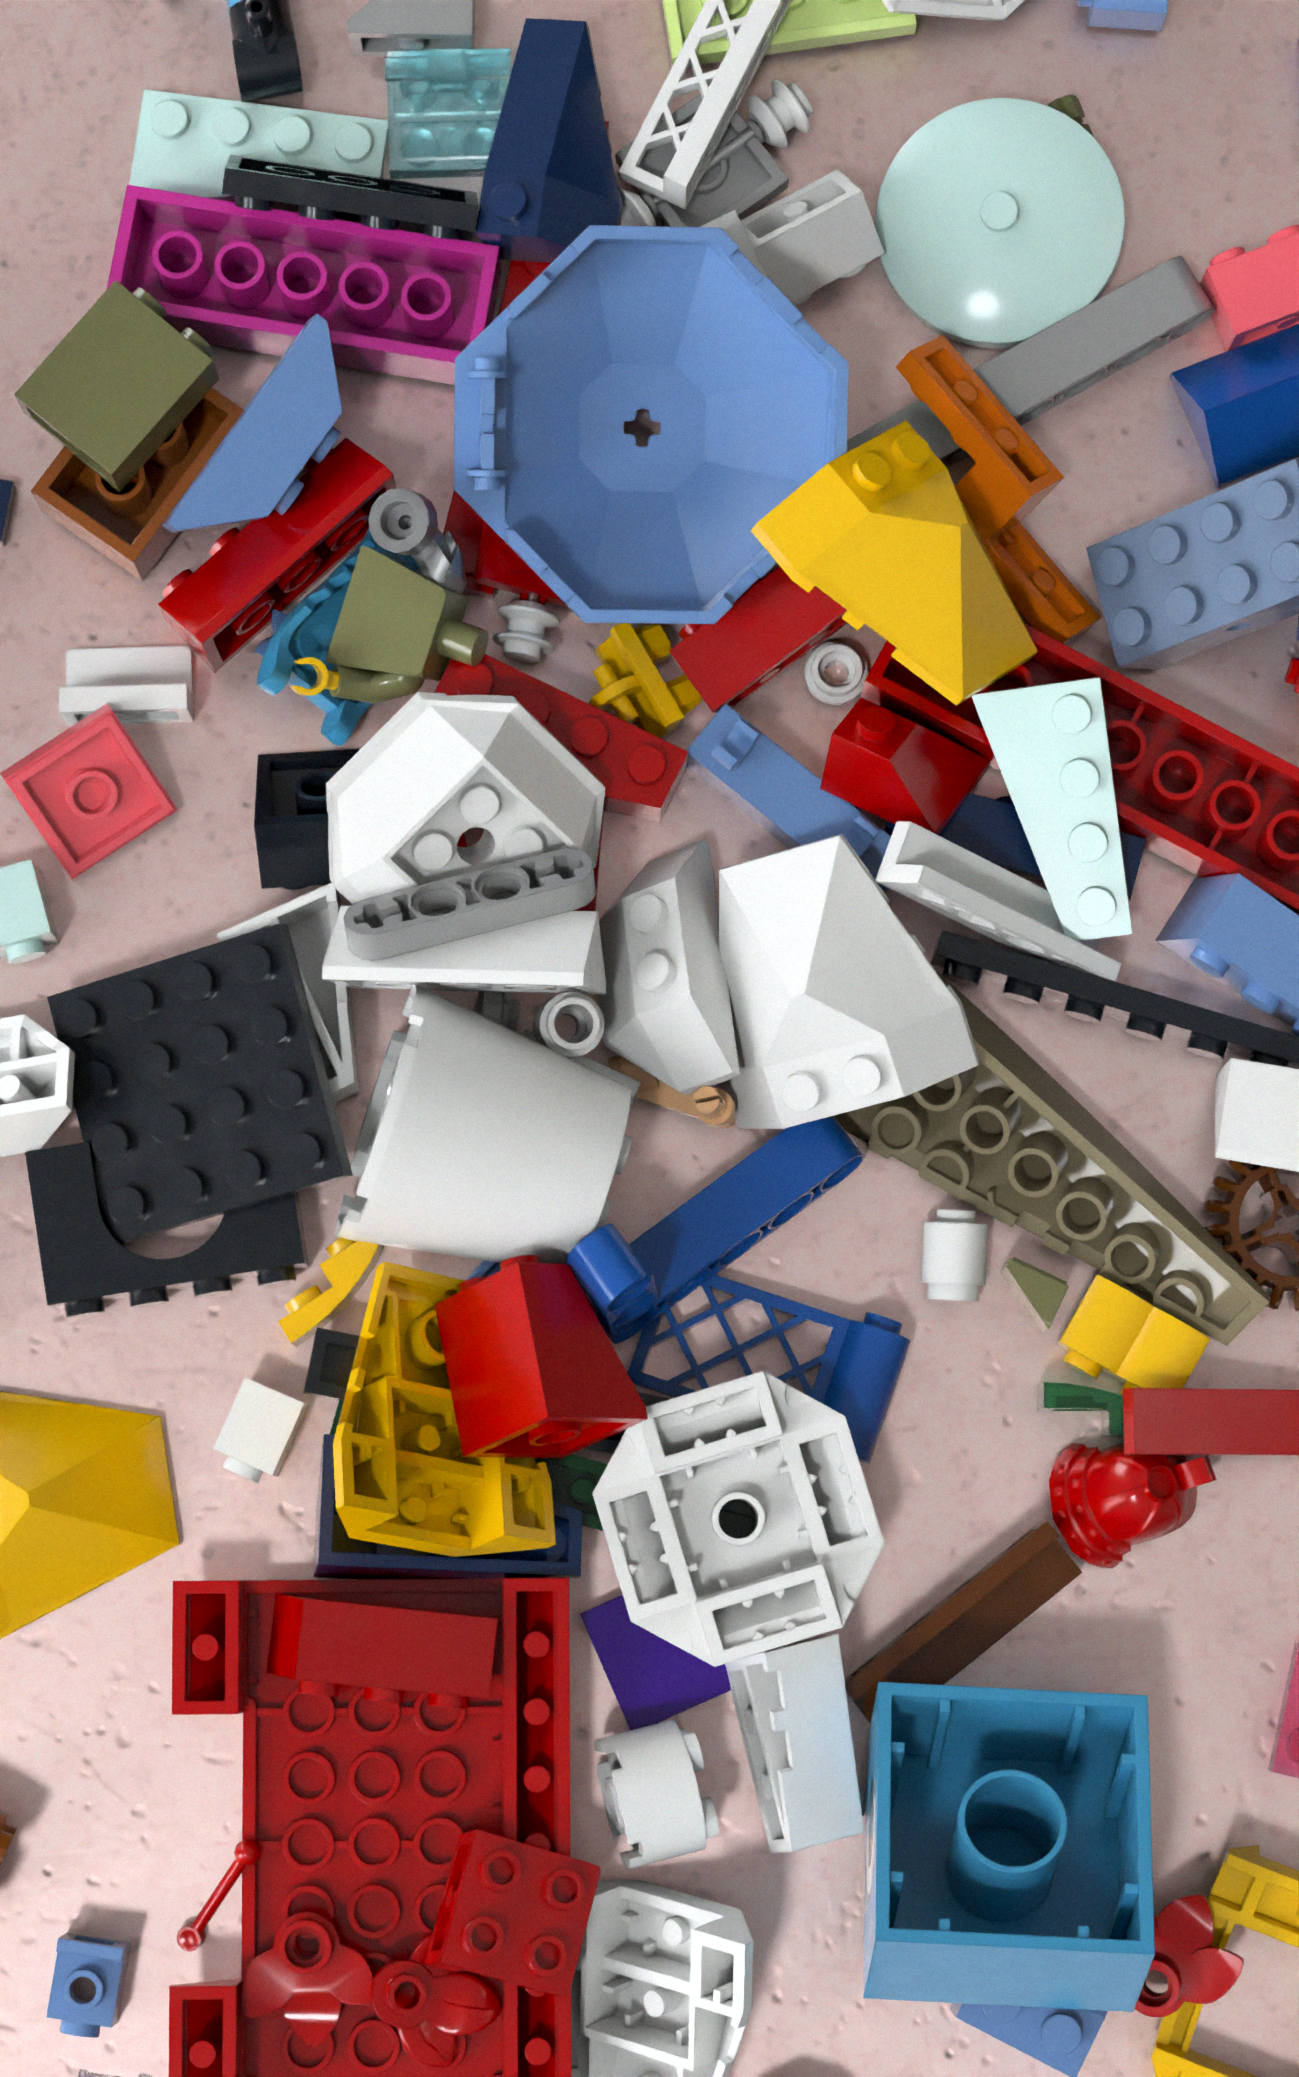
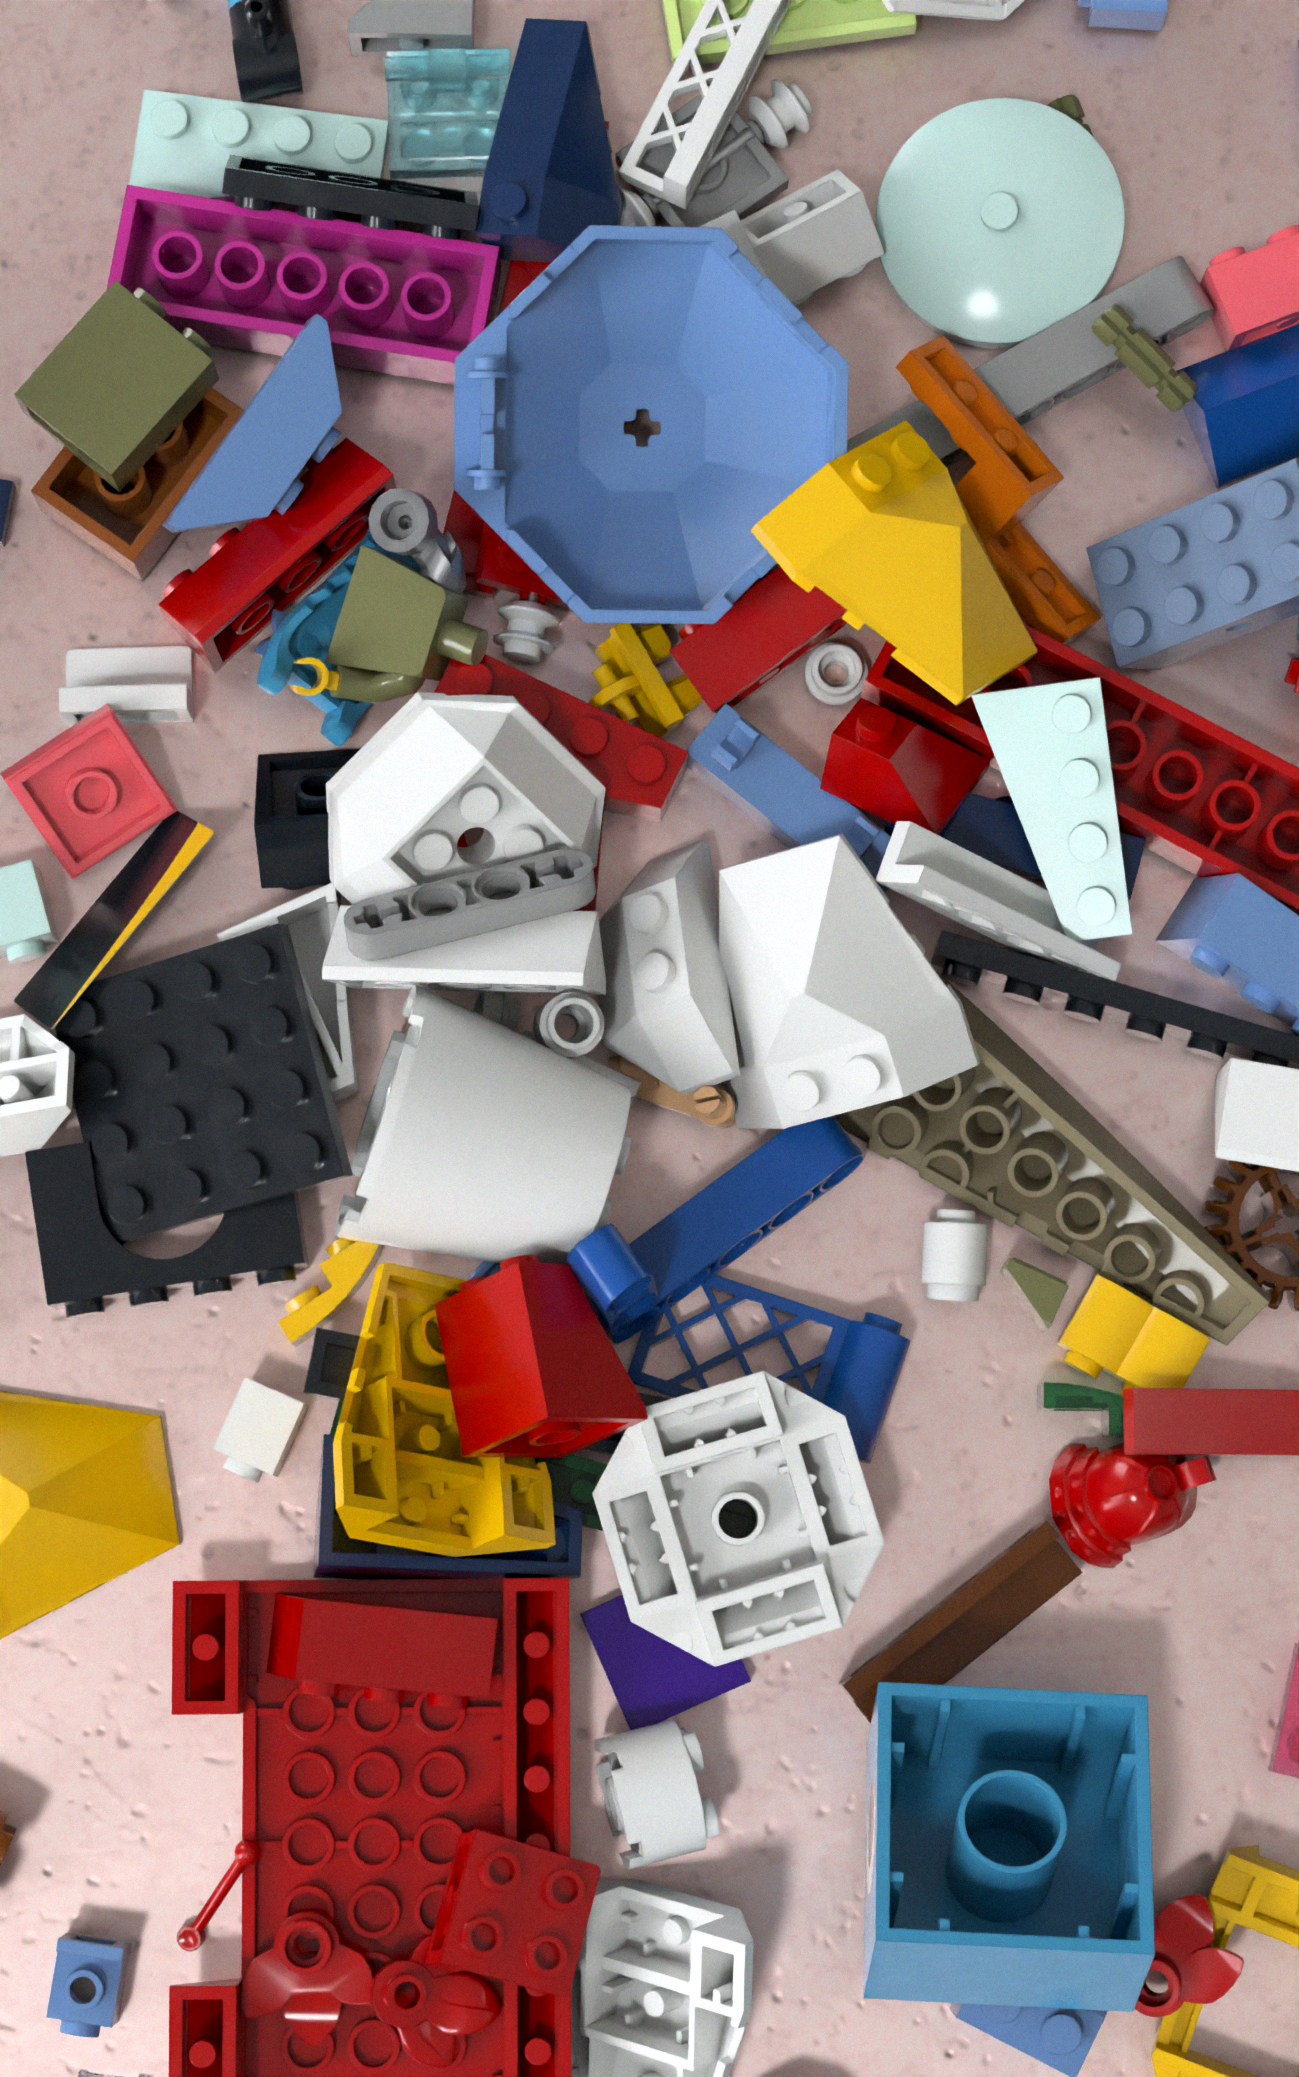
white wedge [725,1634,865,1853] -> none
none -> black sticker [14,811,214,1029]
none -> olive axle [1092,304,1198,412]

